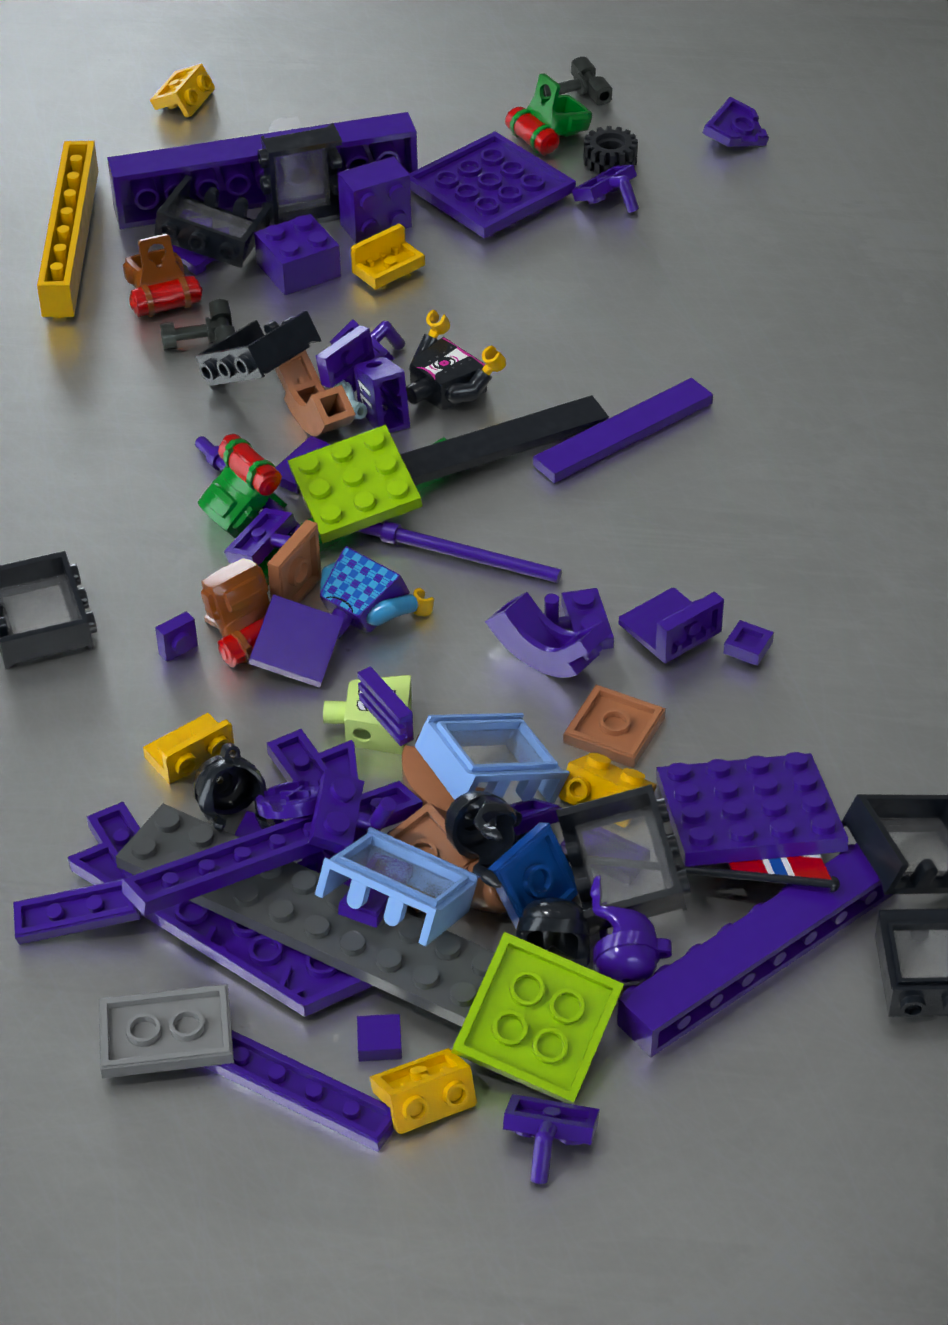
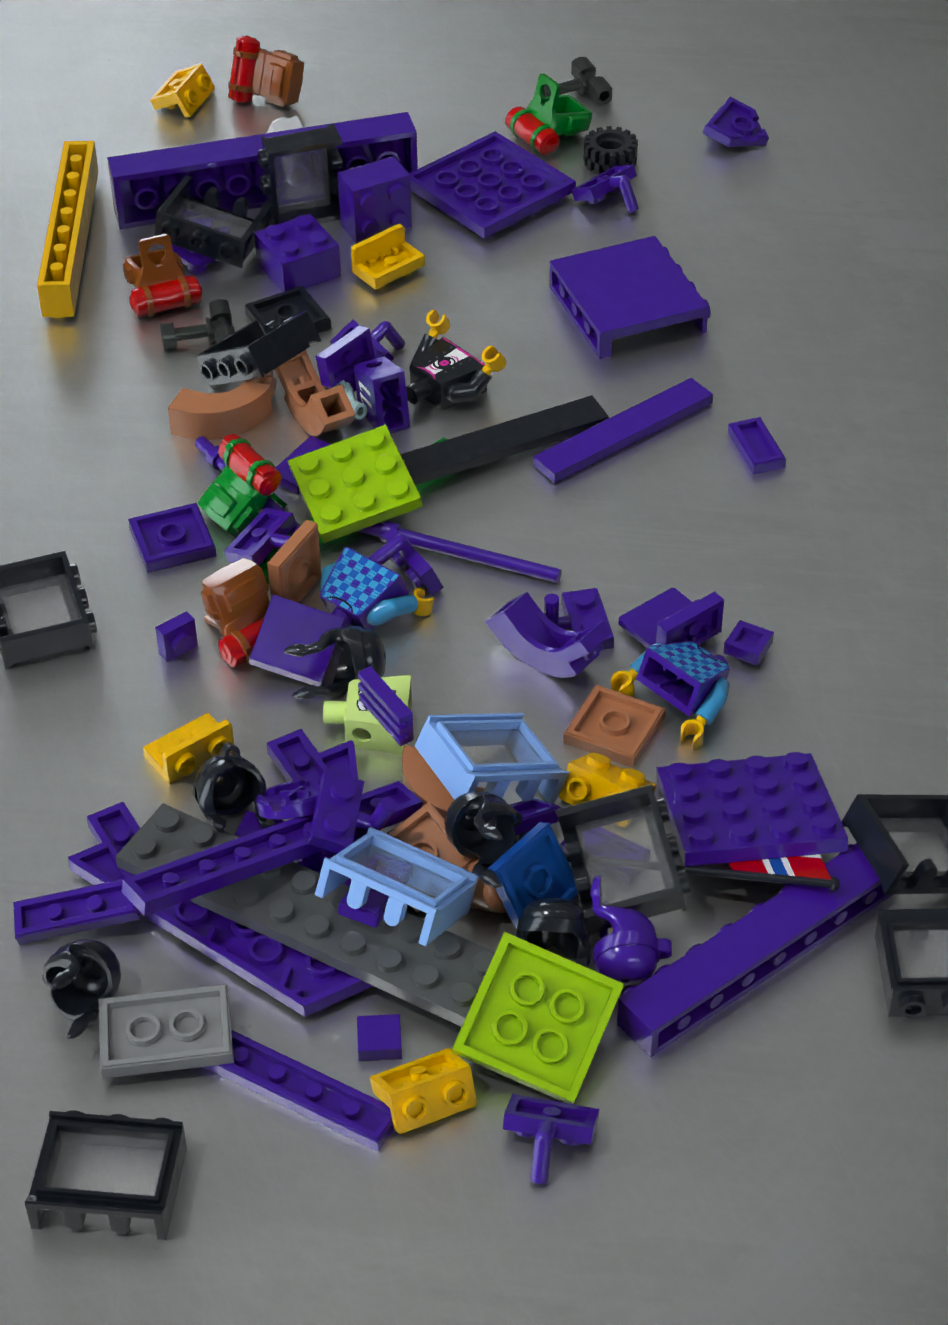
none -> black window [25,1110,187,1240]
none -> black hair [42,939,121,1039]
none -> dark purple tile [128,503,217,573]
none -> nougat arch [168,370,277,440]
none -> dark orange piece [228,35,304,107]
none -> black tile [245,286,332,335]
none -> black hair [284,626,386,700]
none -> dark purple plate [368,527,444,596]
none -> dark purple panel [549,236,711,359]
none -> torso [611,641,730,750]
none -> dark purple tile [728,417,786,475]

